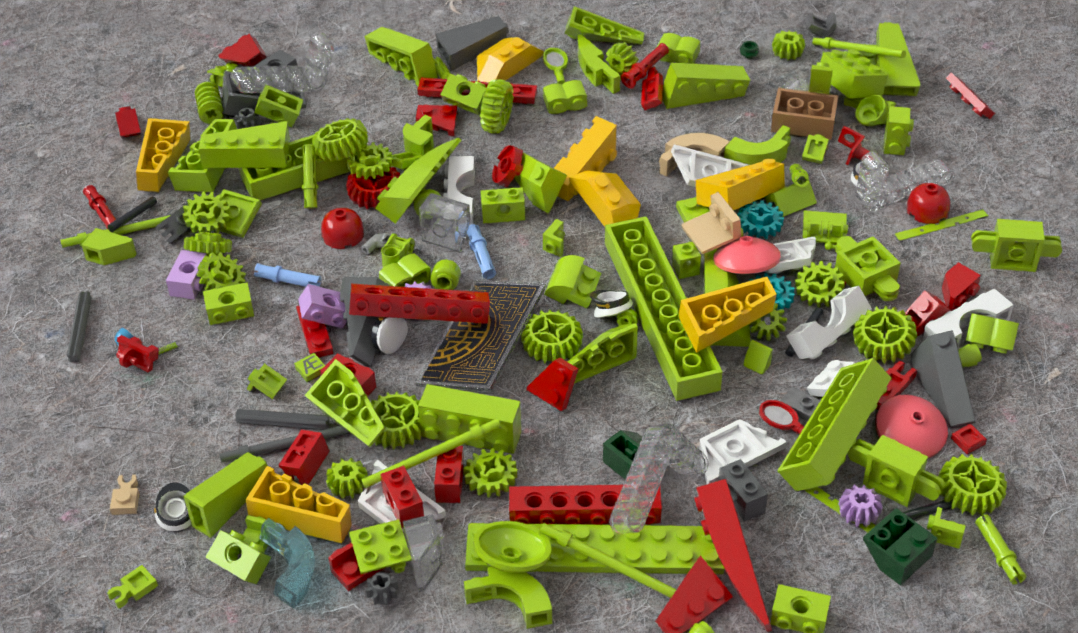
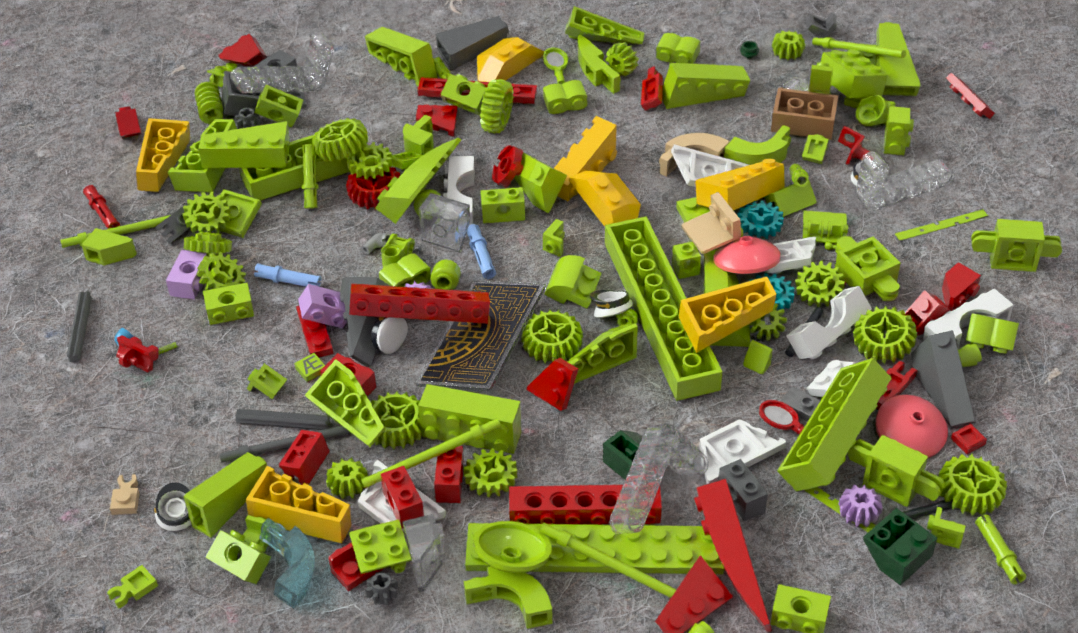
black bar [107,196,157,232] -> none
red cylinder [321,207,364,249] -> none
red pin [620,43,669,89] -> none
red cylinder [906,183,951,224] -> none

